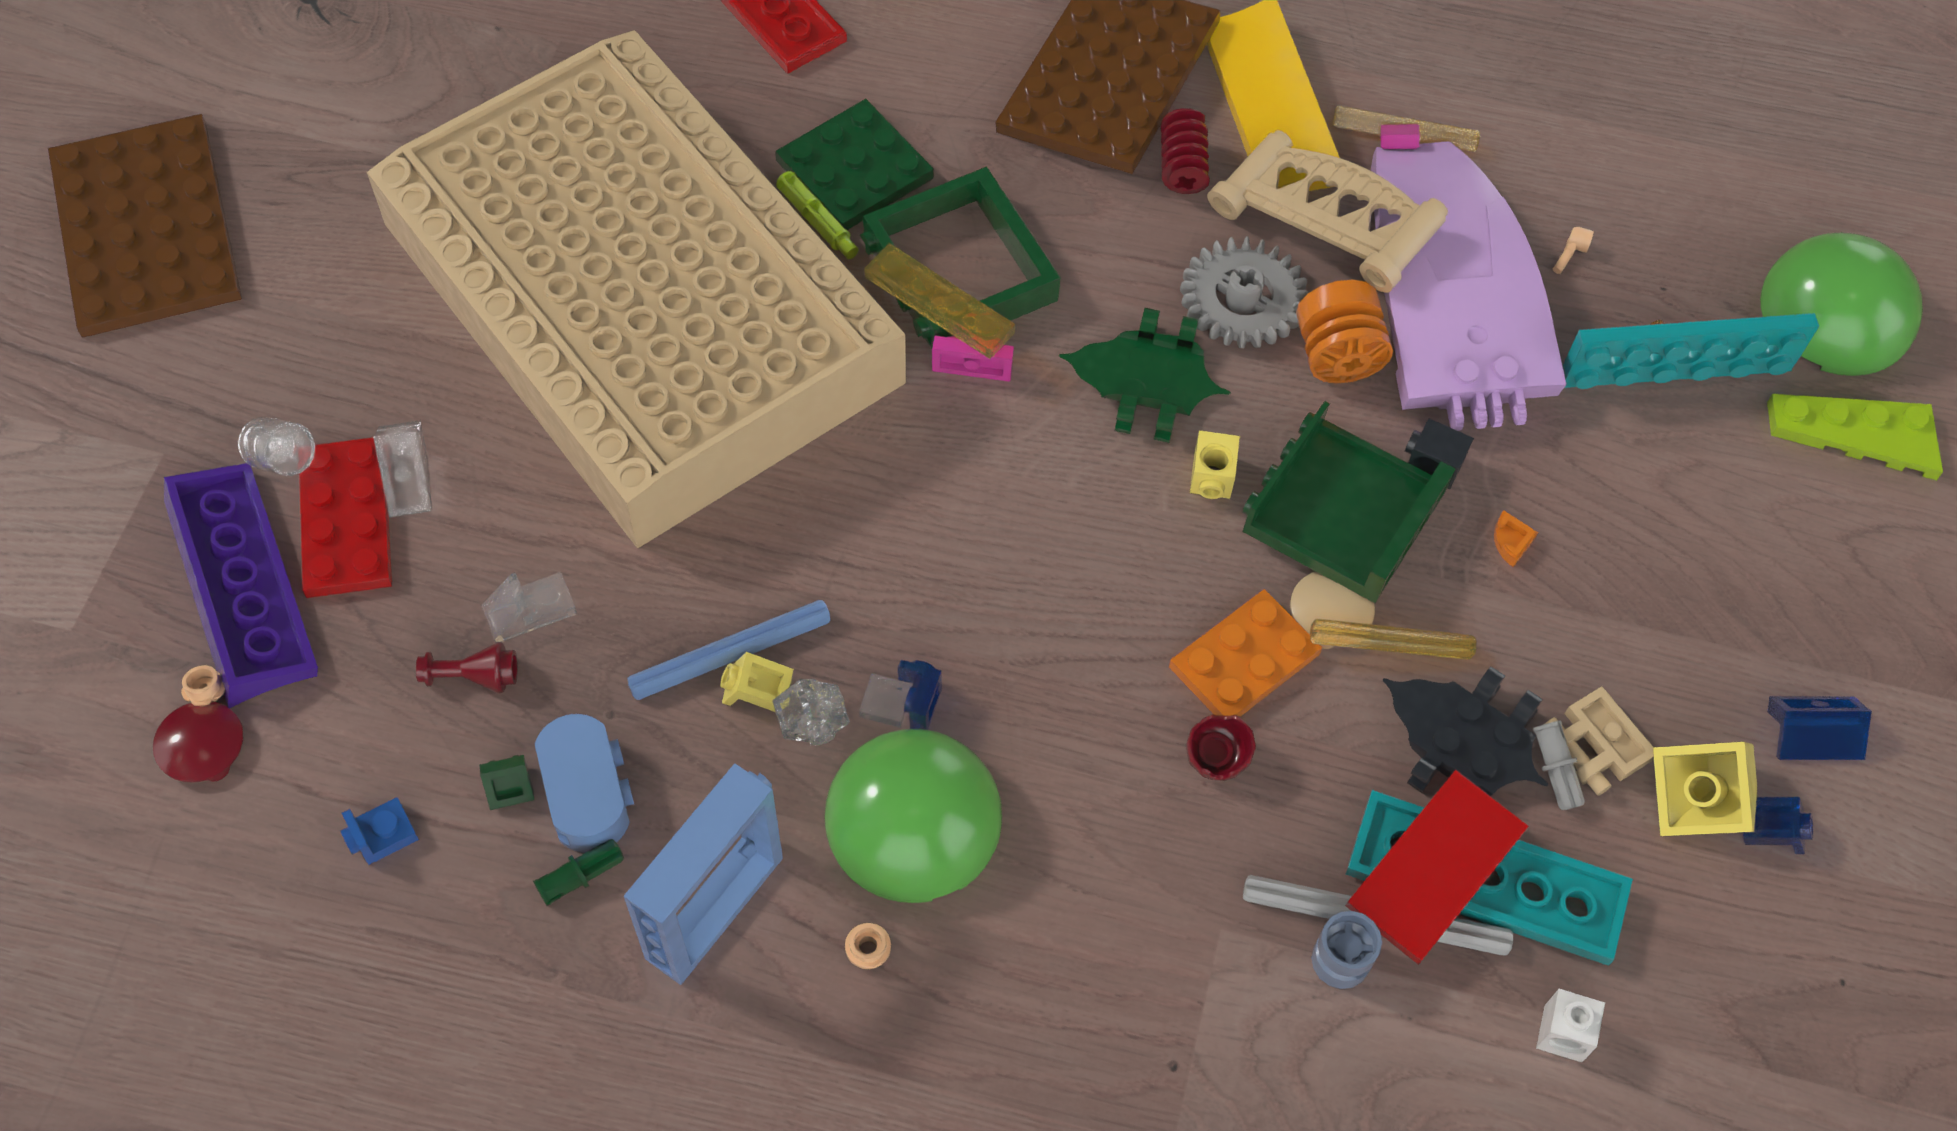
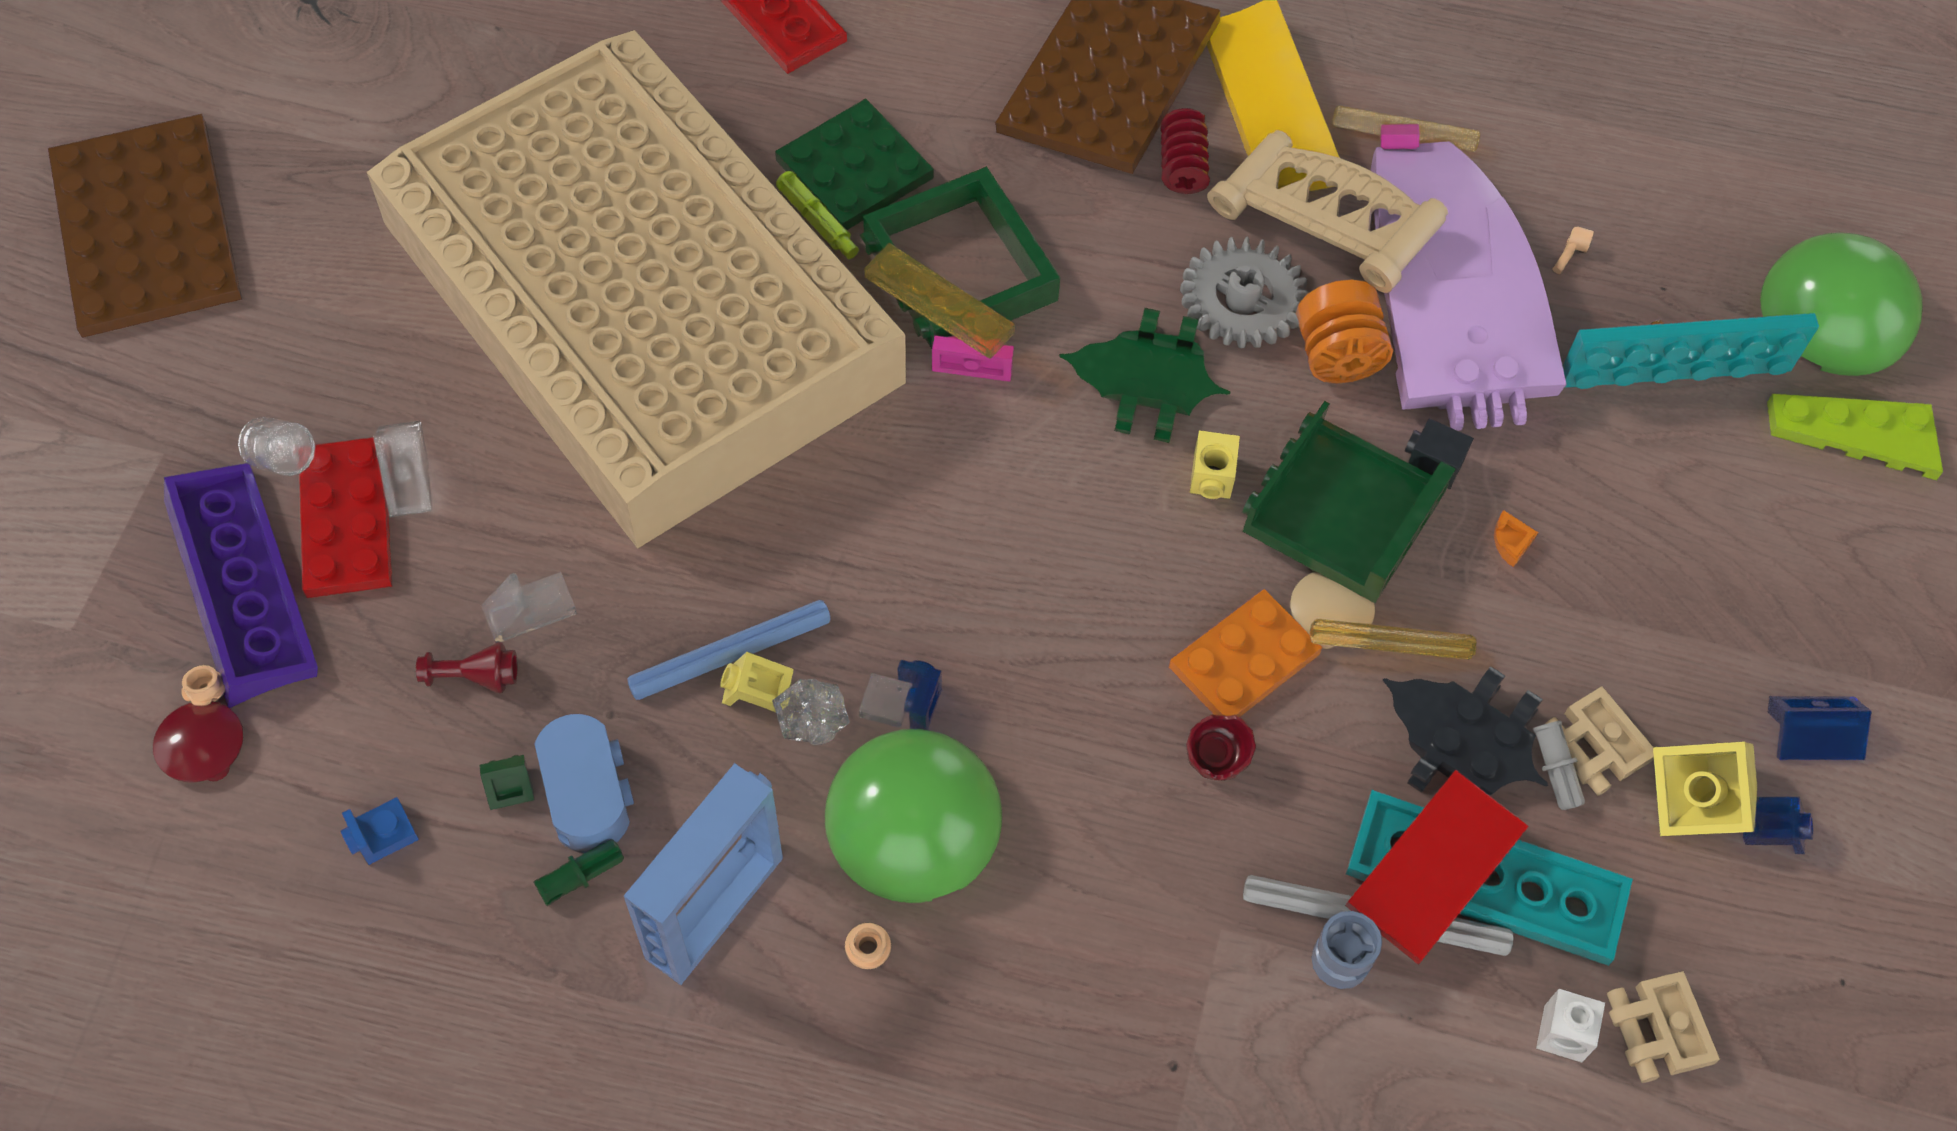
none -> tan plate [1607,971,1720,1083]

